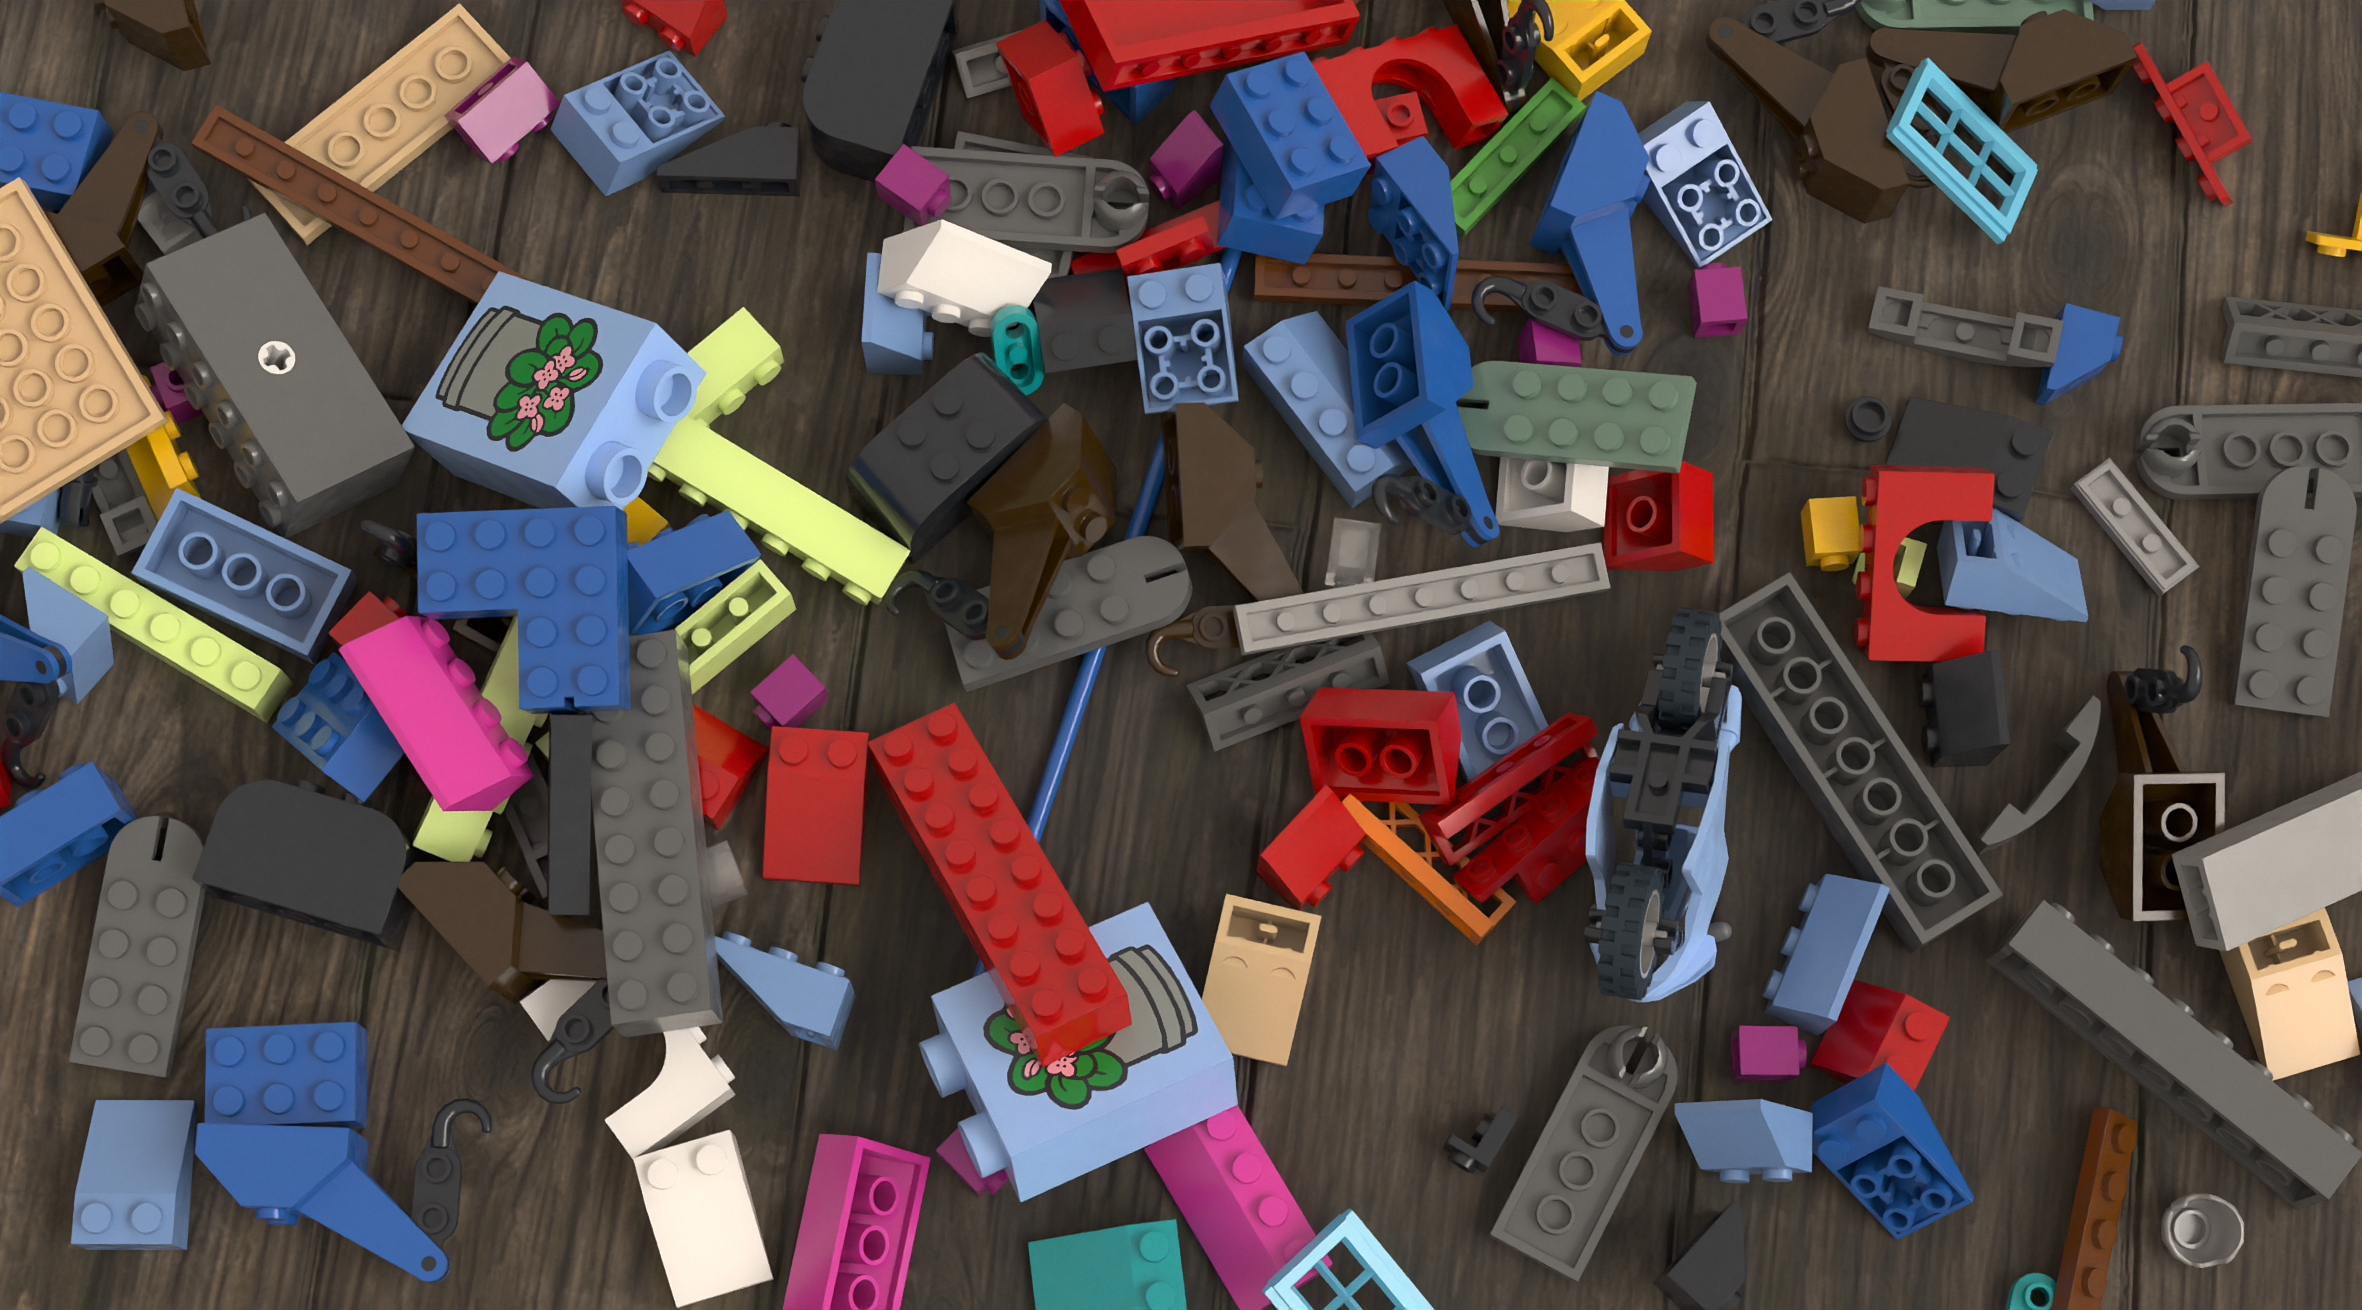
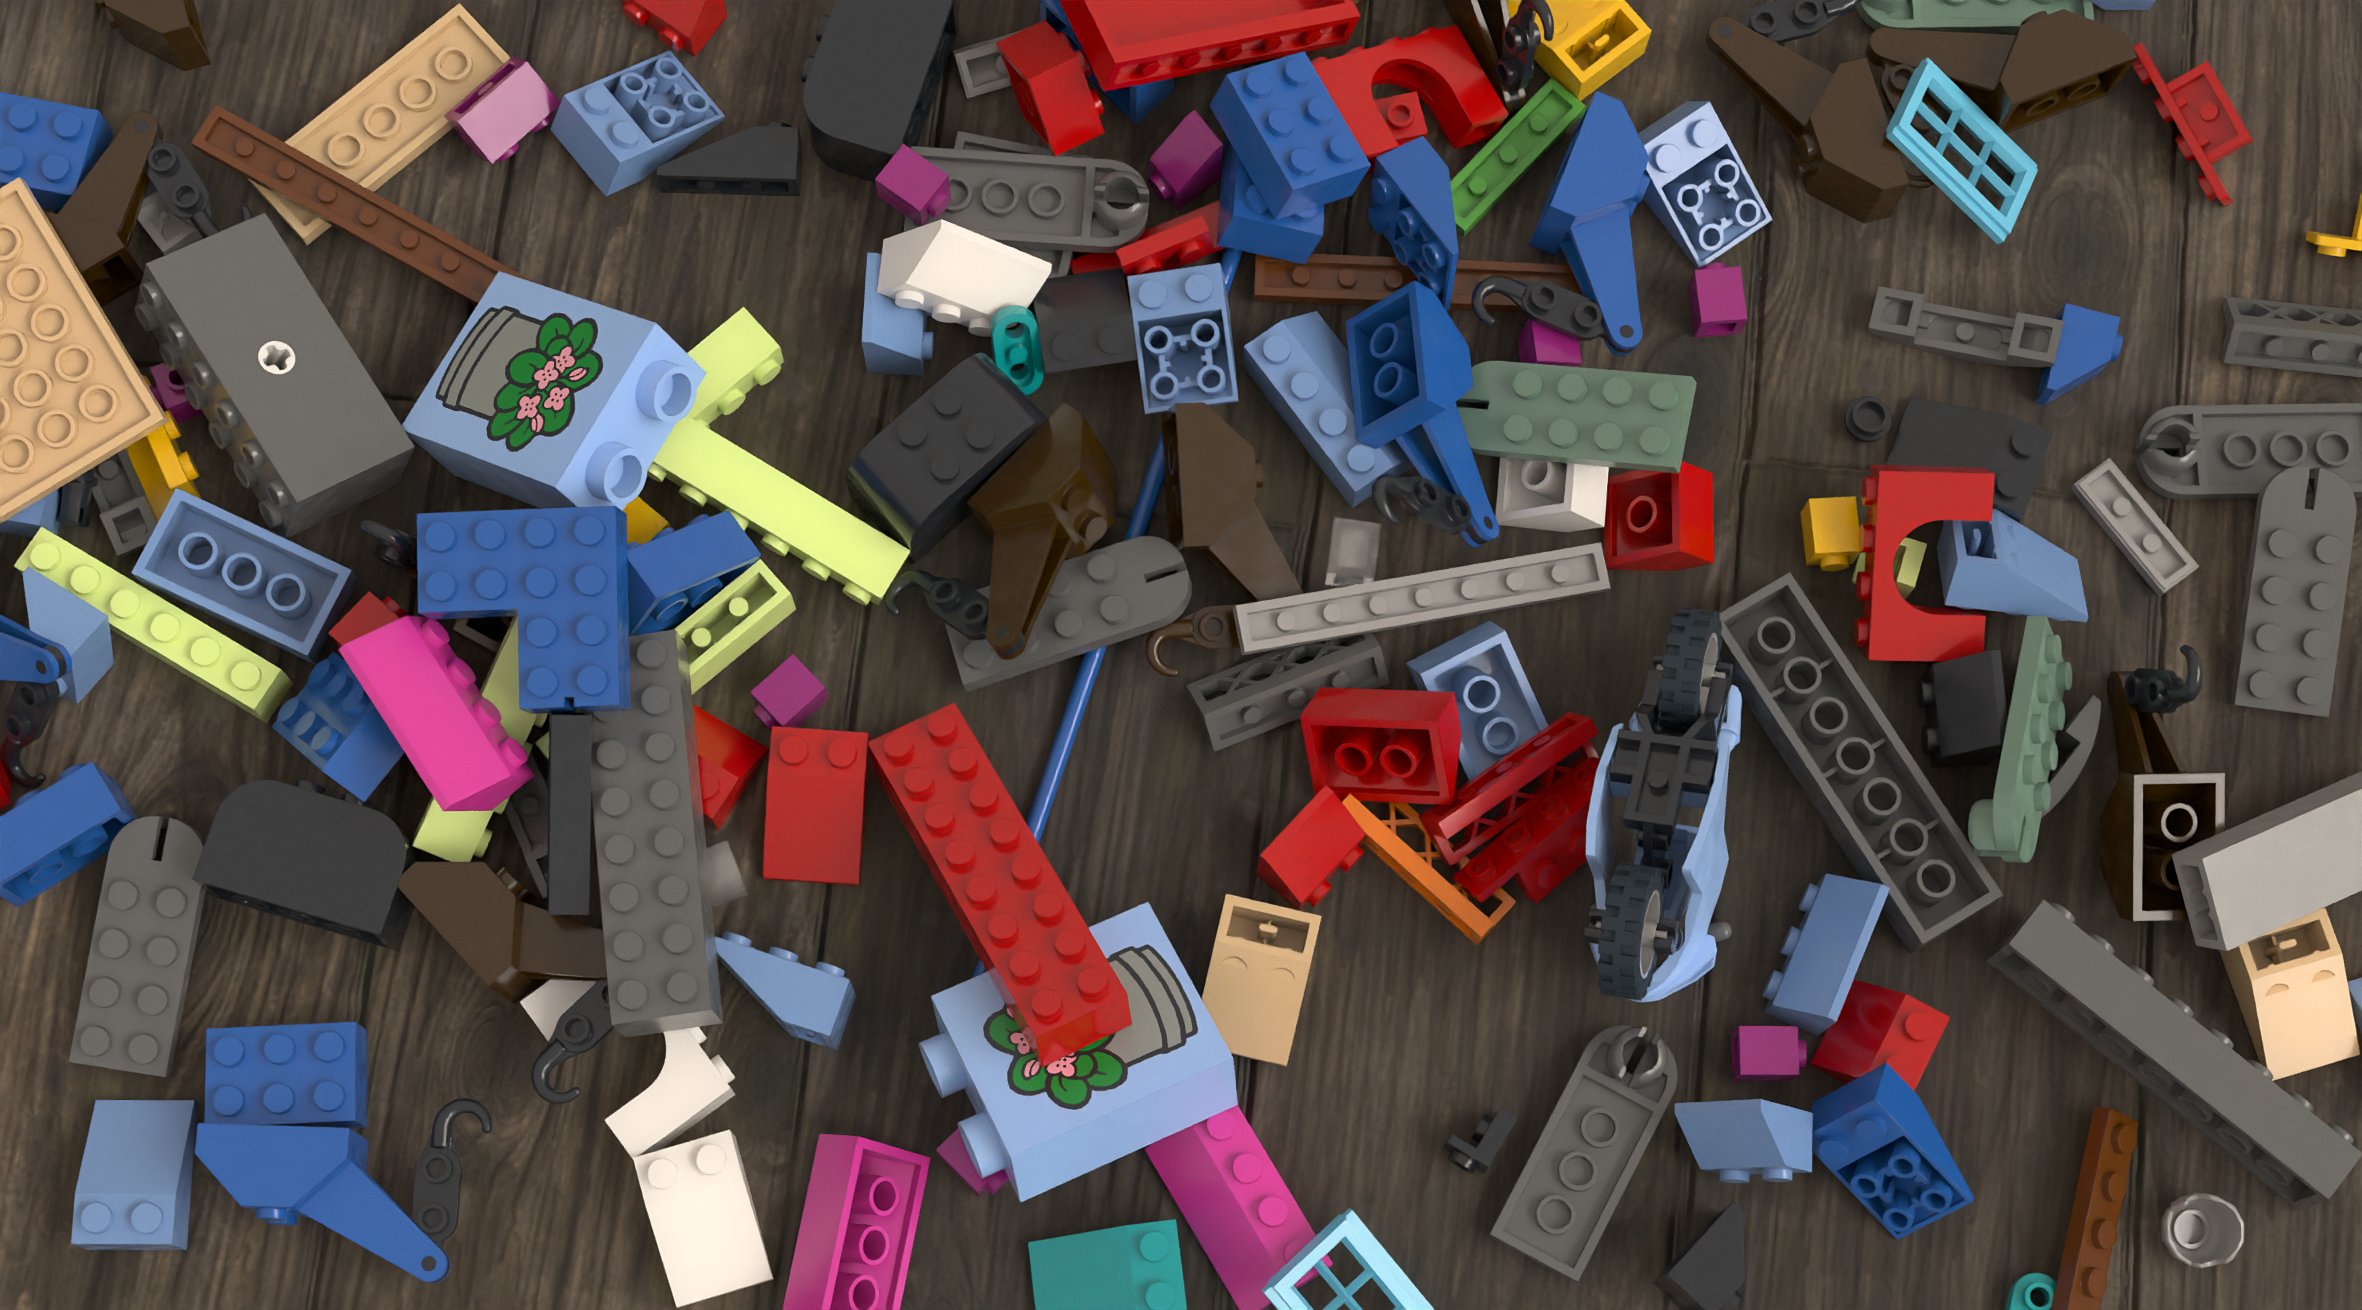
none -> sand green plate [1968,616,2072,863]

